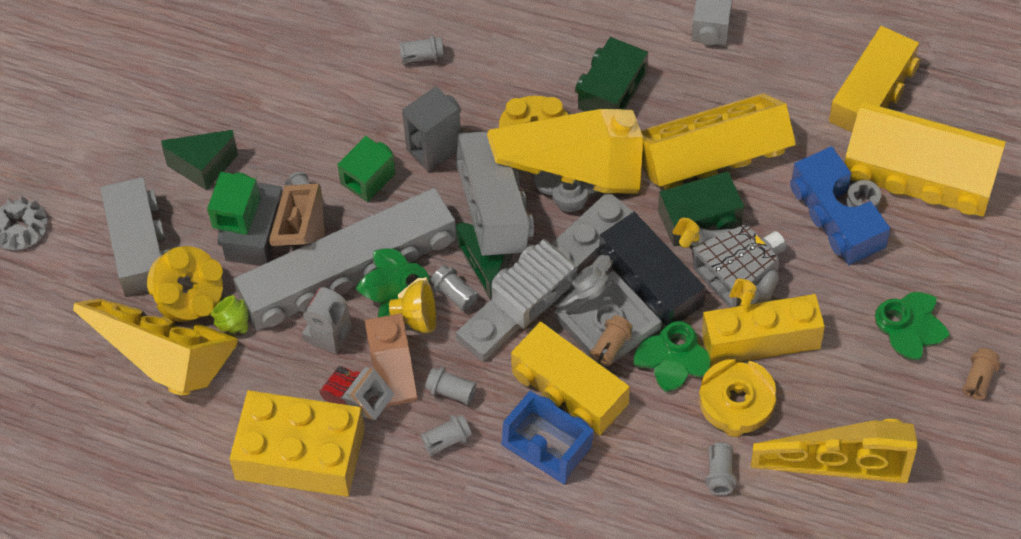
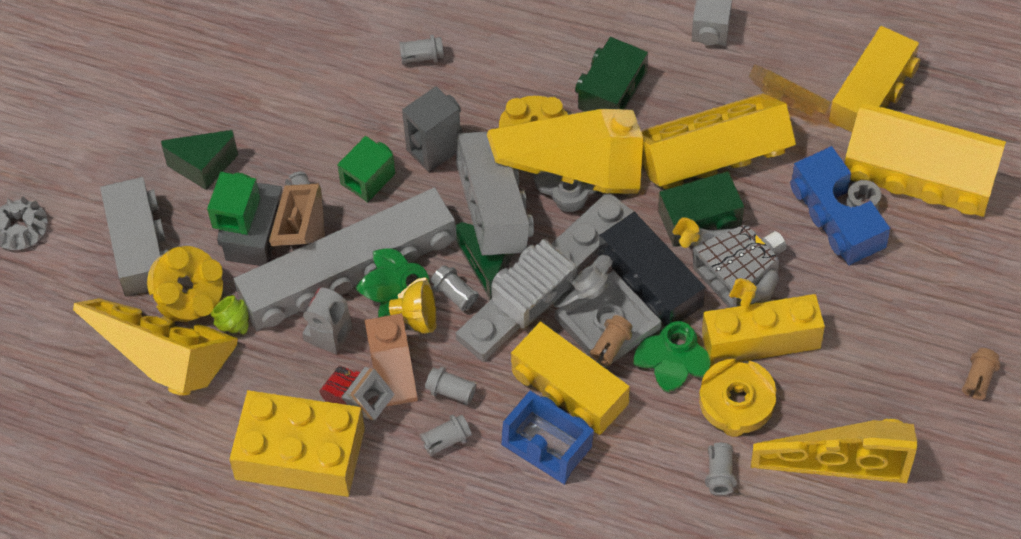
green plate [875,292,950,360] -> none
none -> clear yellow wing [748,64,831,116]

